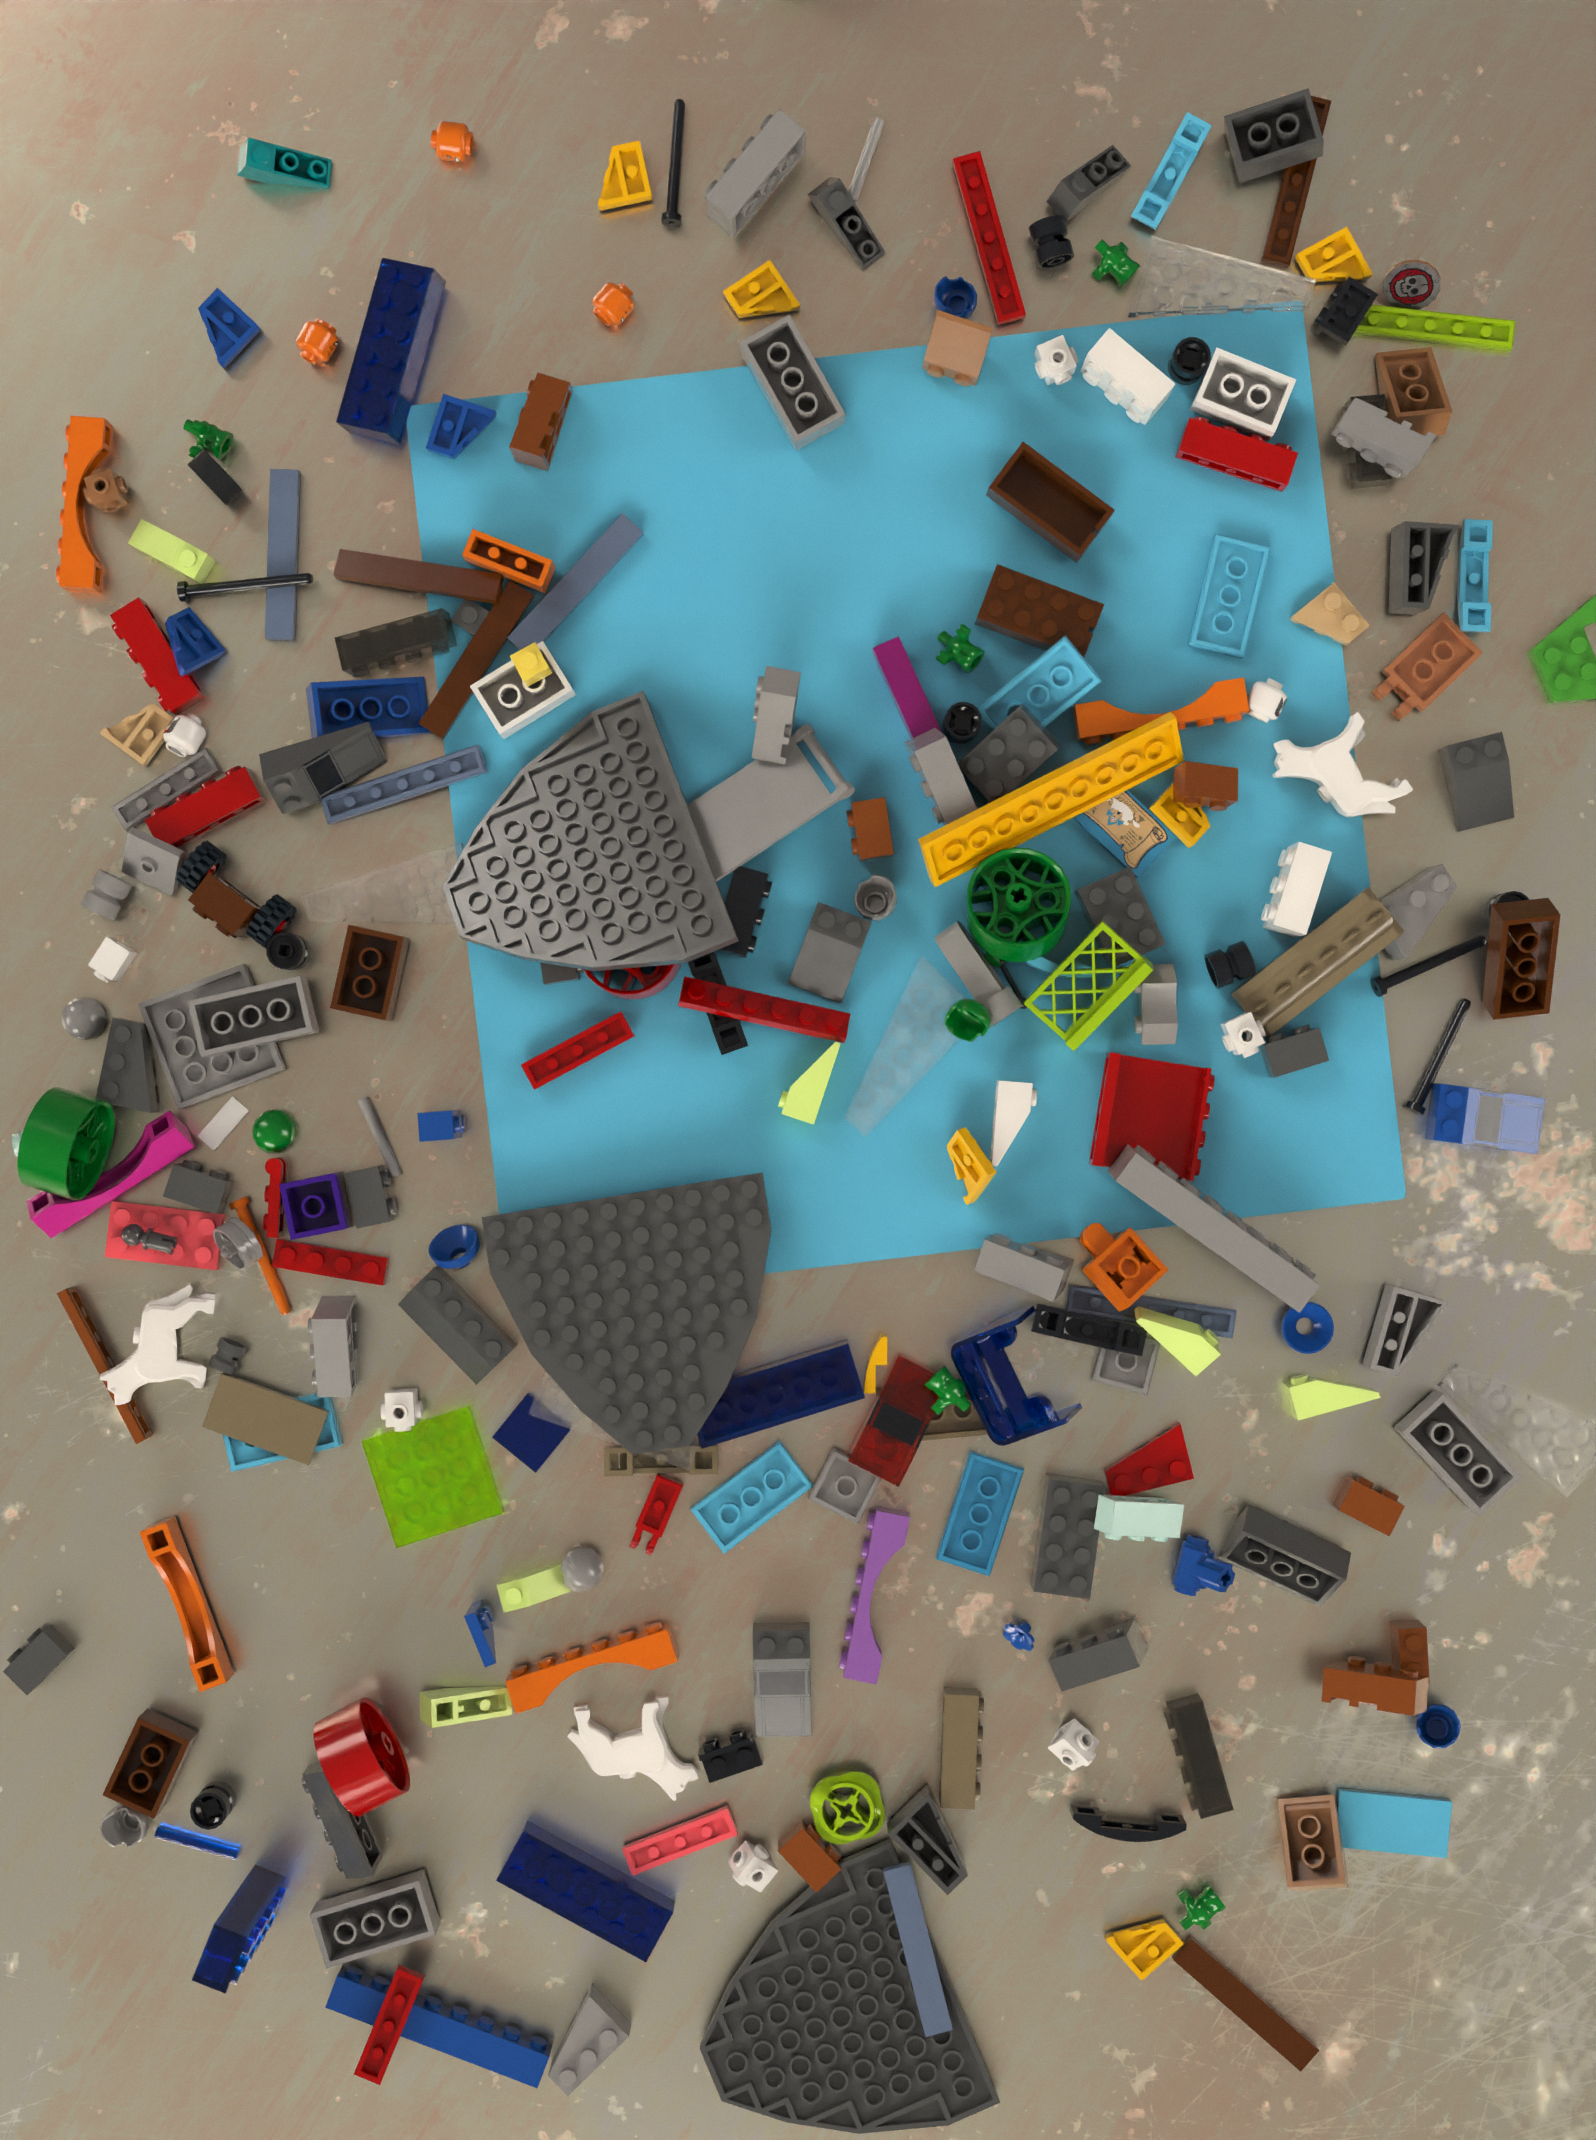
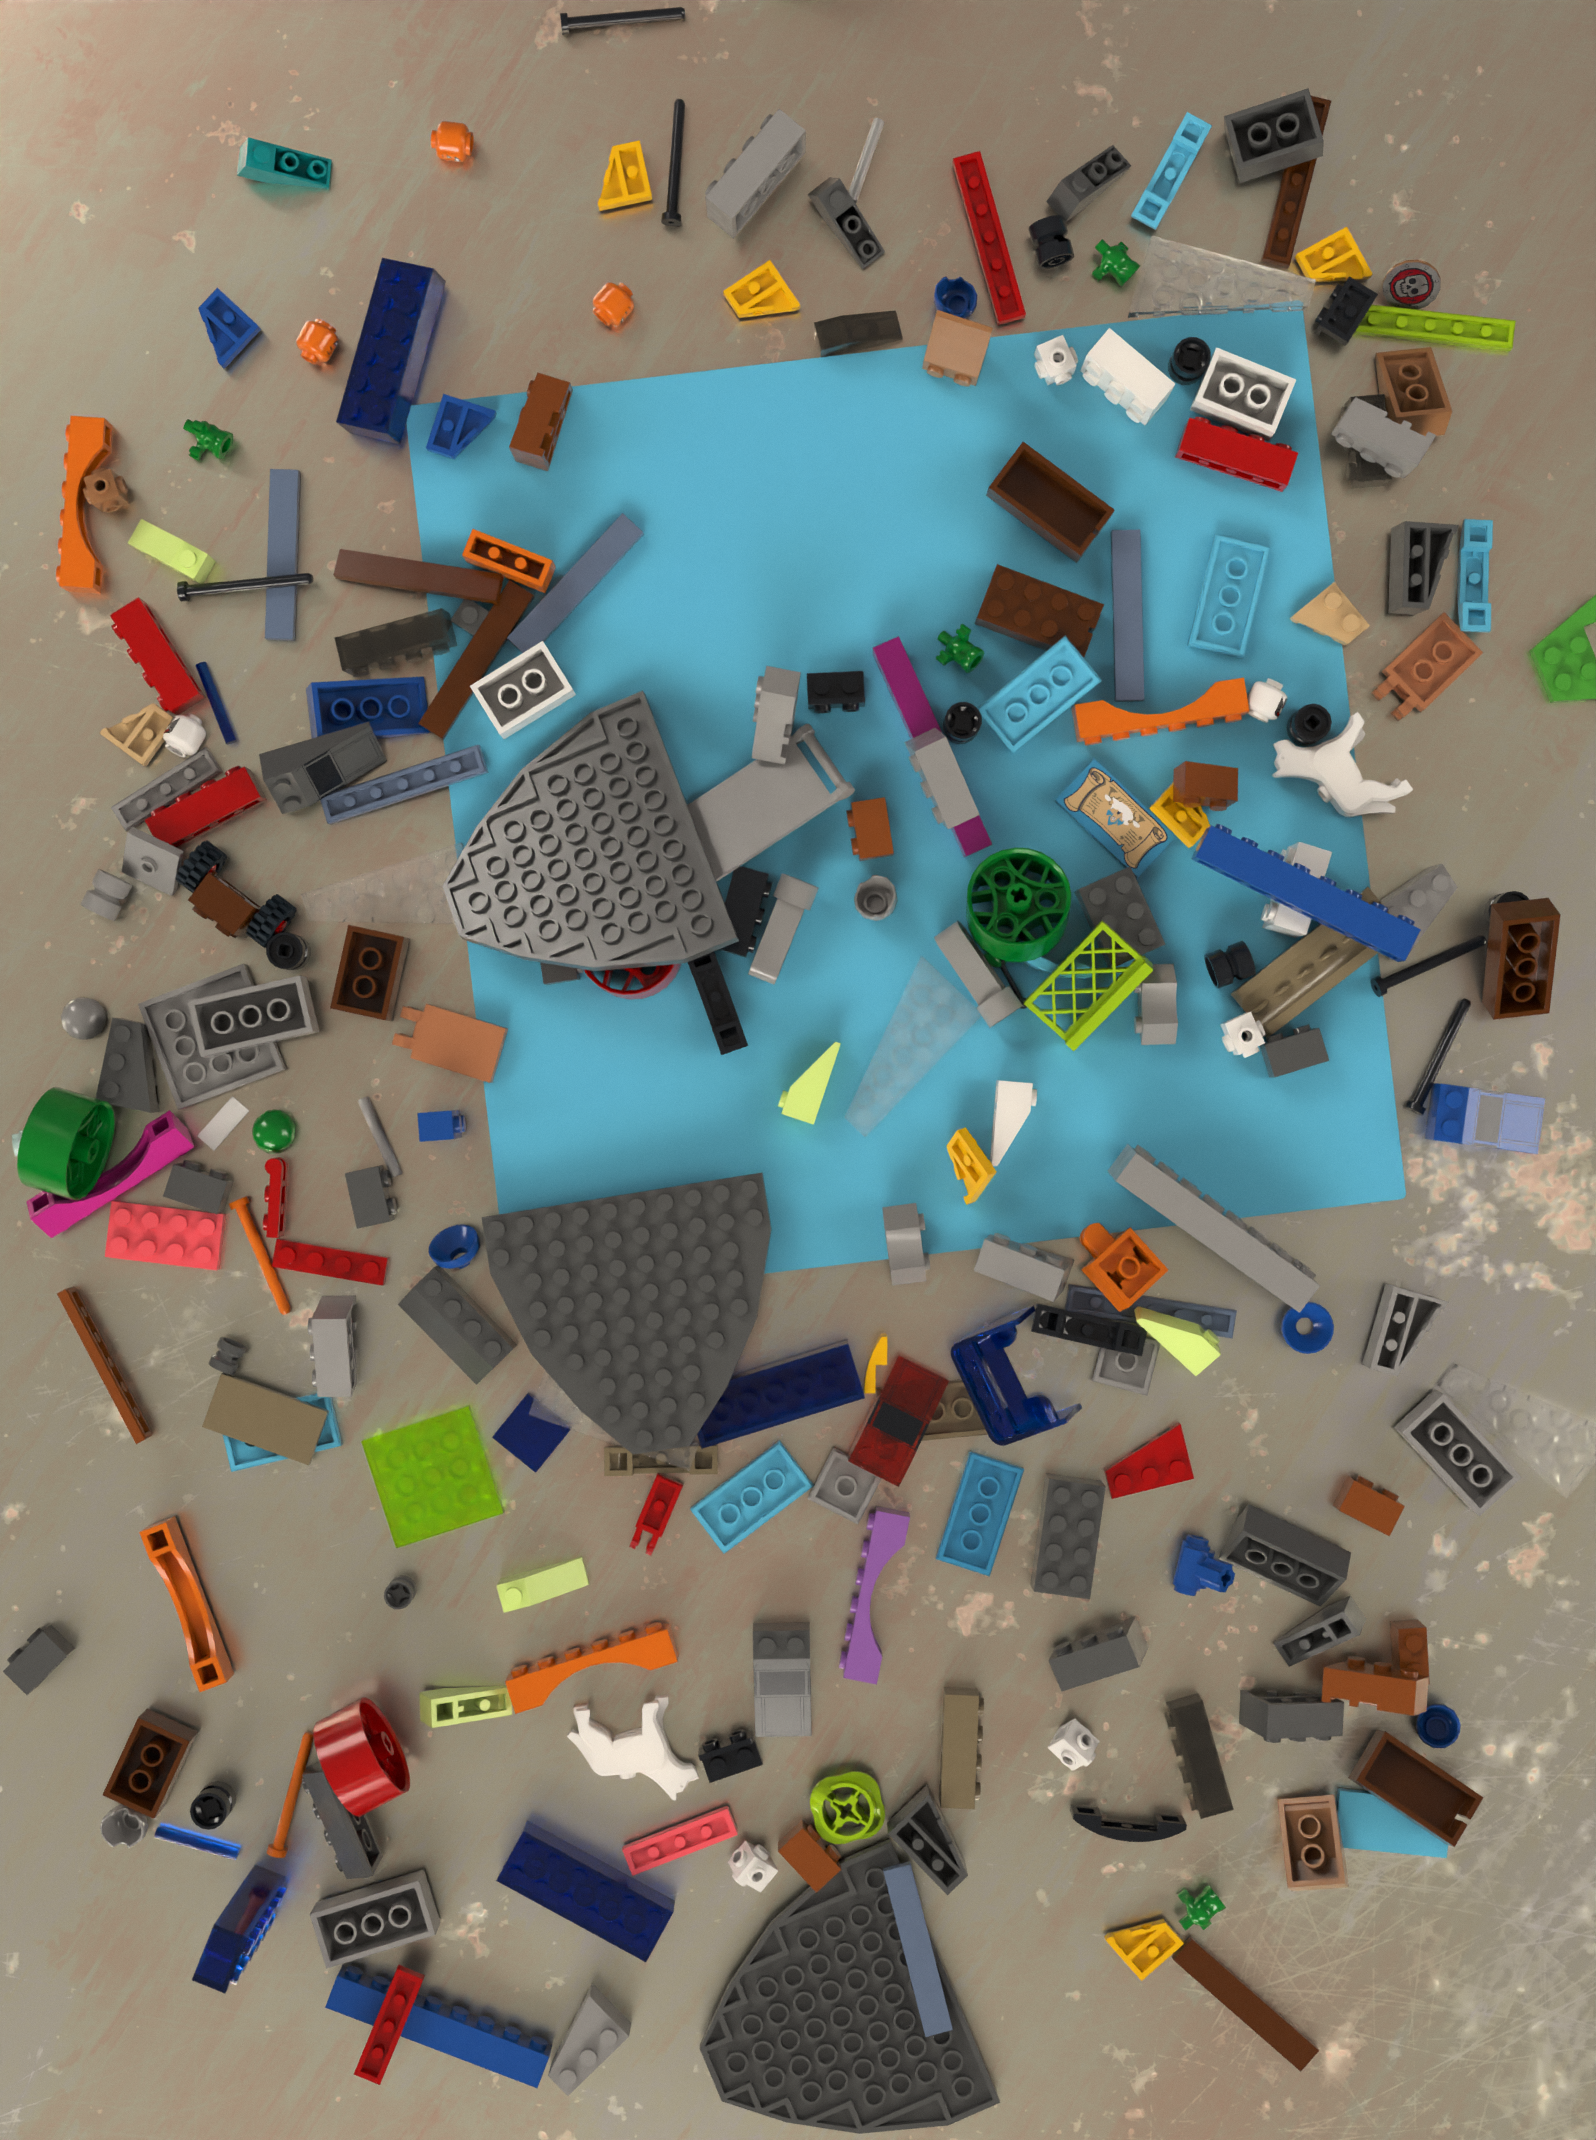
white brick [88,937,138,983] -> none
white animal [100,1283,215,1405] -> none
dark grey pin [121,1224,177,1255] -> none
blue wing [165,607,225,677] -> none
black tyre [188,449,242,505] -> none
light grey wheel [213,1217,263,1271] -> none
dark purple brick [279,1171,353,1240] -> none
white brick [381,1388,423,1431] -> none
blue wing [464,1600,496,1667] -> none
light yellow brick [510,642,552,687] -> none
red plate [521,1011,635,1090] -> none
light grey hair [560,1547,604,1592] -> none
red plate [678,976,850,1043] -> none
light grey brick [739,314,846,451] -> none
dark grey slope [788,902,872,1003] -> none
yellow plate [918,712,1184,887] -> none
green piece [924,1365,971,1415] -> none
green hair [944,999,991,1042] -> none
dark grey brick [958,704,1062,803] -> none
blue plant [1003,1622,1035,1651] -> none
red panel [1089,1052,1215,1181] -> none
light aqua brick [1094,1495,1184,1542] -> none
yellowish green slope [1284,1374,1380,1421] -> none
dark grey slope [1438,732,1514,832] -> none
none -> clear blue bar [195,662,237,745]
none -> orange bar [266,1732,314,1858]
none -> dark grey wheel [384,1576,417,1609]
none -> nougat tile [392,1004,508,1083]
none -> black bar [560,7,685,35]
none -> light grey beam [748,873,819,985]
none -> black bracket [807,671,865,713]
none -> clear smoke slope [814,310,903,357]
none -> light grey brick [882,1203,931,1286]
none -> sand blue tile [1111,529,1144,702]
none -> blue brick [1191,824,1421,962]
none -> dark grey wedge [1239,1690,1344,1743]
none -> dark grey slope [1273,1595,1366,1667]
none -> black wheel [1286,704,1332,746]
none -> reddish brown piece [1348,1730,1484,1847]

